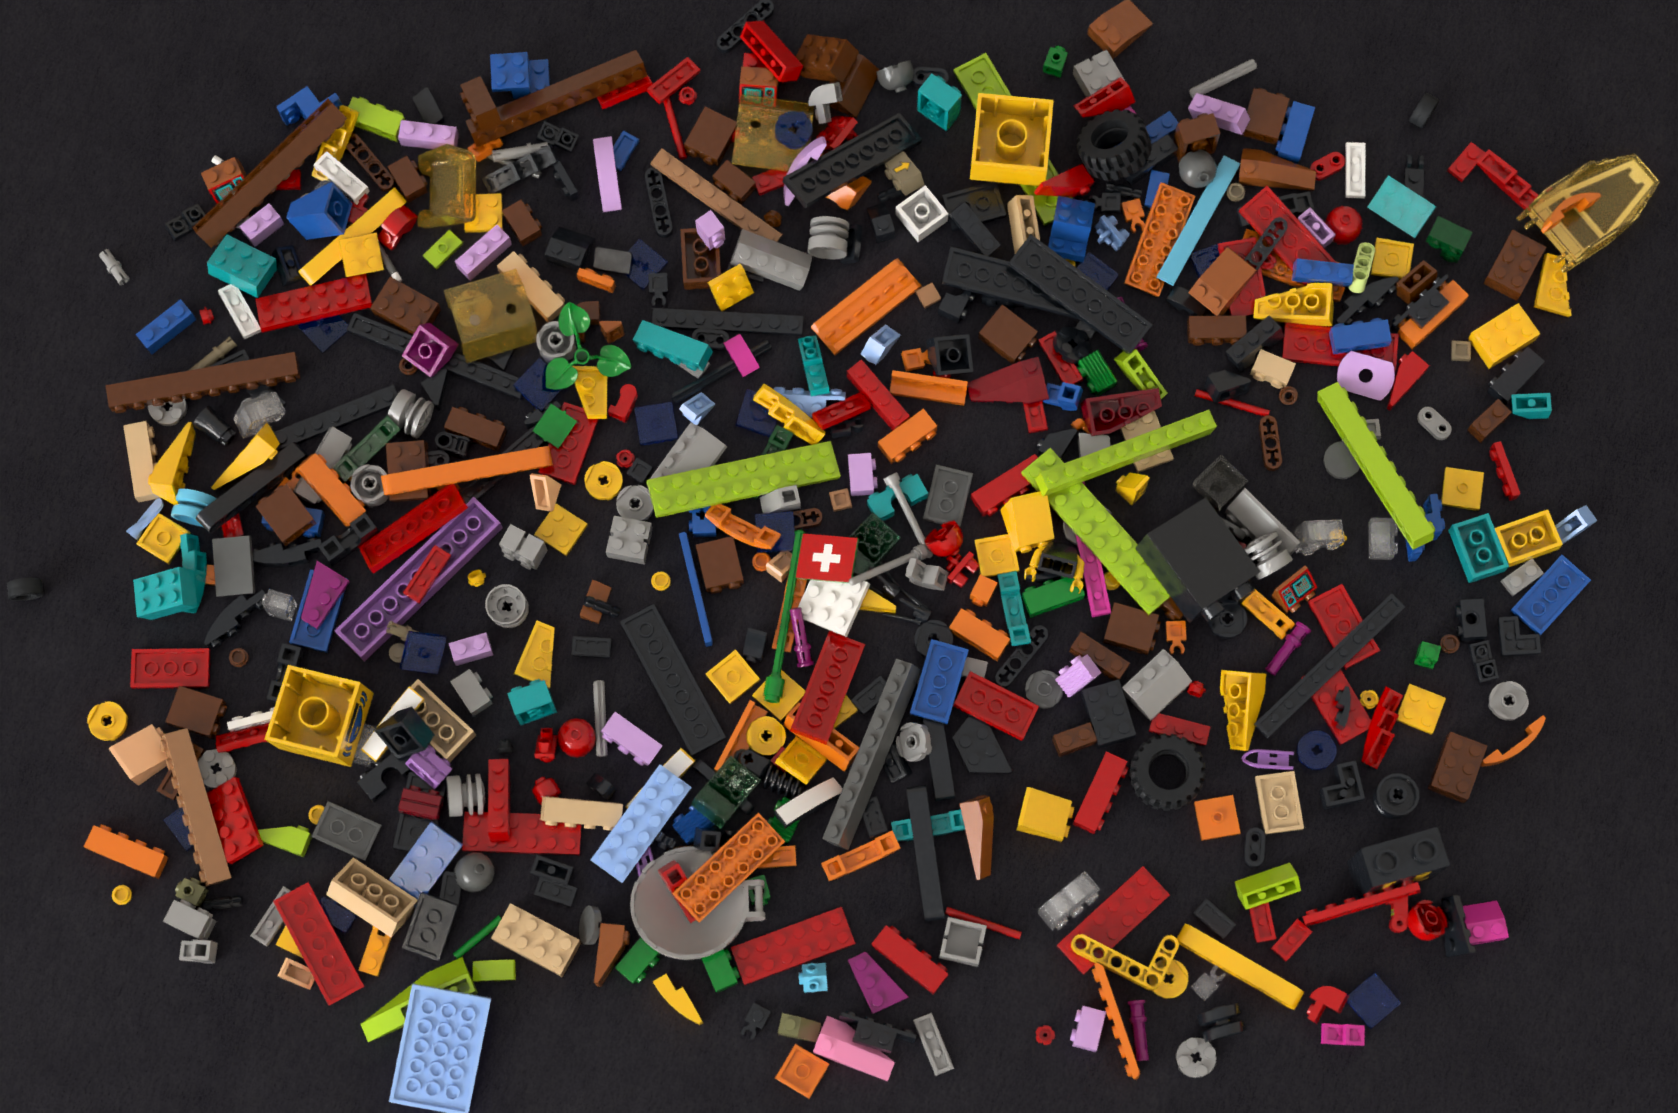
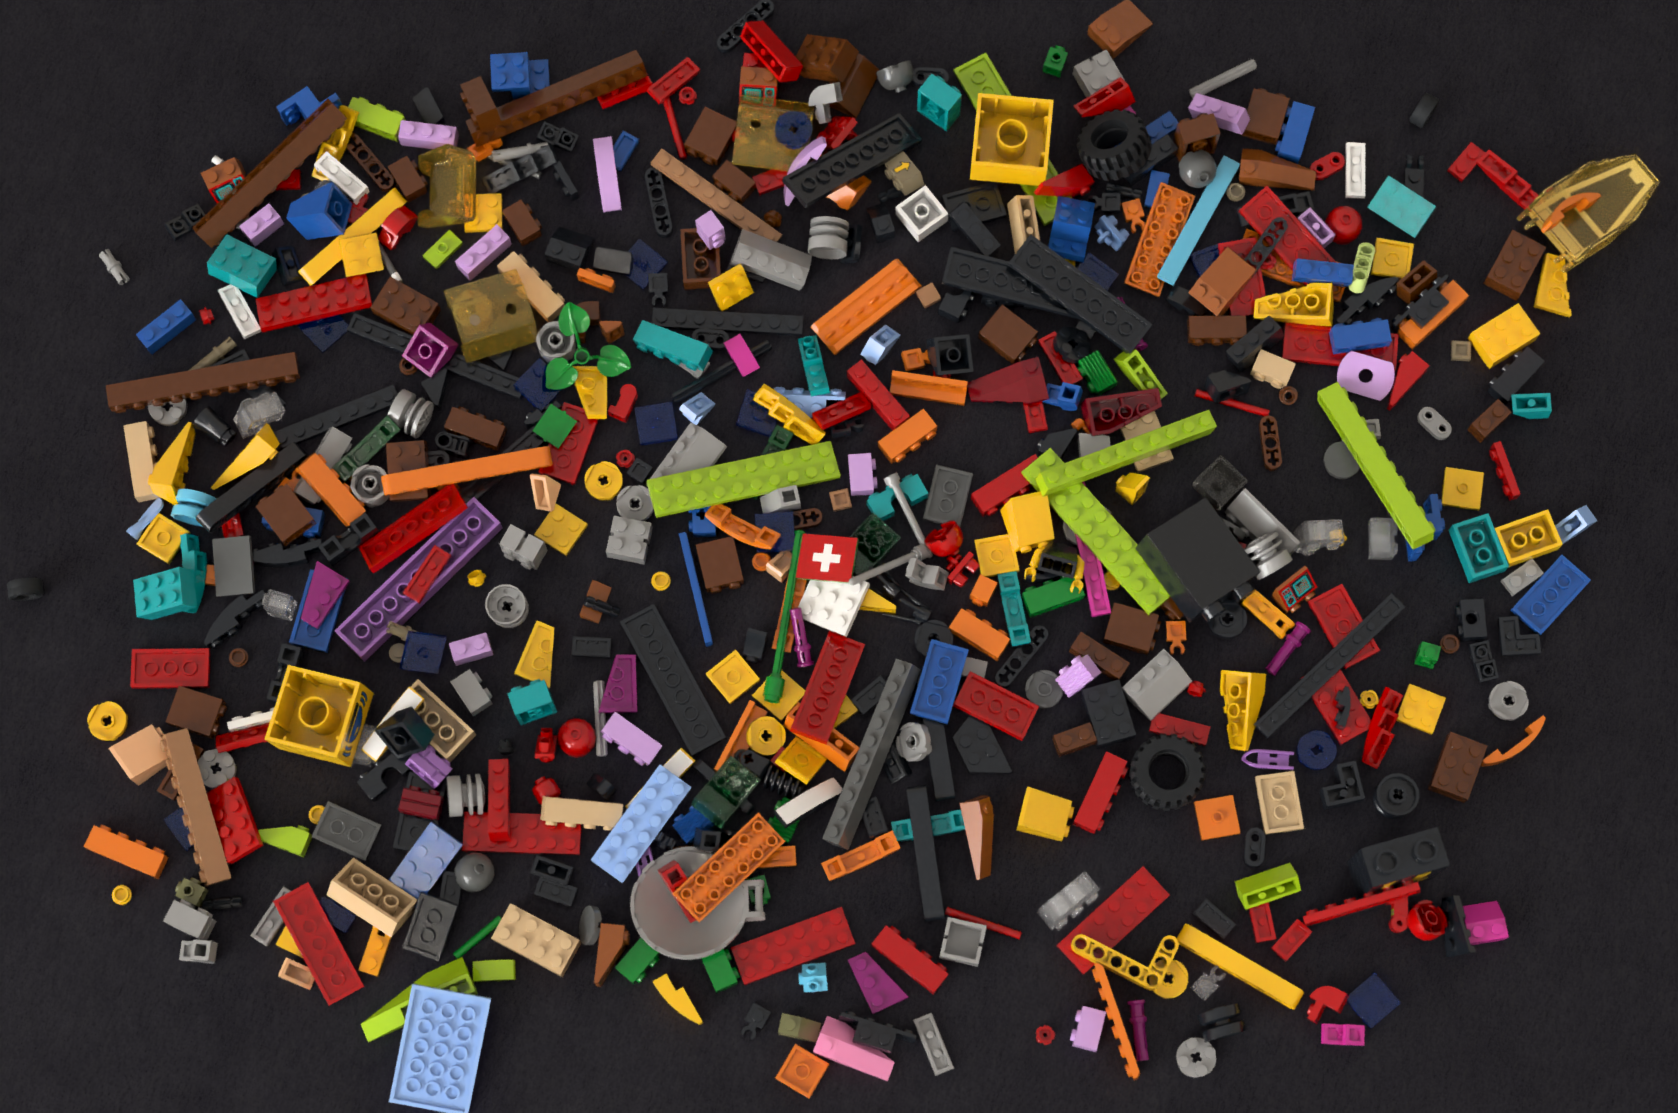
dark green brick [1426,216,1473,263] -> none
none -> magenta wing [598,655,637,713]

